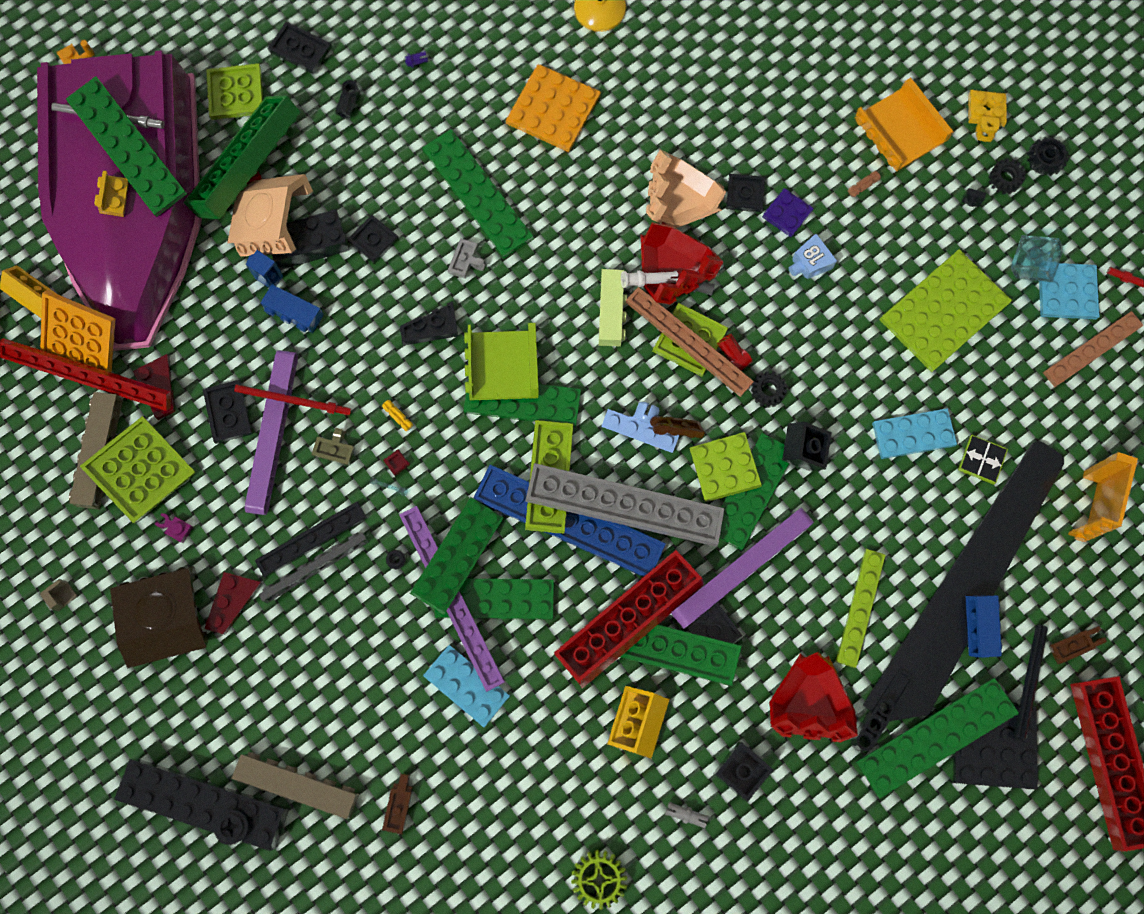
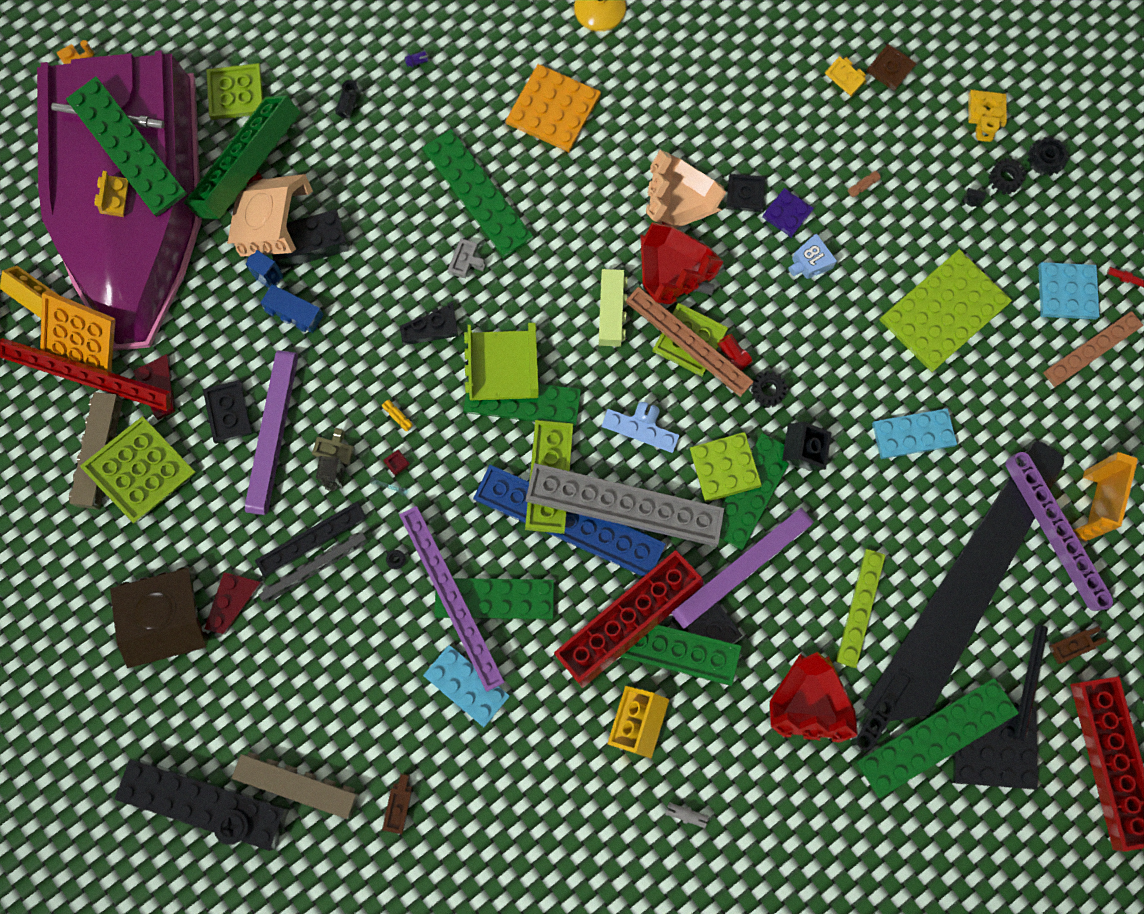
dark tan panel [40,579,77,611] -> none
magenta plate [155,513,193,543] -> none
red bar [234,384,351,416] -> none
black plate [268,21,332,74] -> none
black tile [347,215,399,264] -> none
green plate [409,497,504,615] -> none
lime gear [571,850,627,910] -> none
white pin [621,270,678,288] -> none
reddish brown hinge [650,416,705,438] -> none
black brick [713,742,774,802] -> none
light orange panel [855,77,954,172] -> none
black tile [958,435,1008,485] -> none
blue brick [966,595,1002,658] -> none
clear light blue brick [1010,235,1064,282] -> none
none -> clear smoke brick [316,456,346,491]
none -> yellow bracket [825,56,867,97]
none -> reddish brown plate [866,44,917,91]
none -> medium lavender beam [1006,452,1113,611]

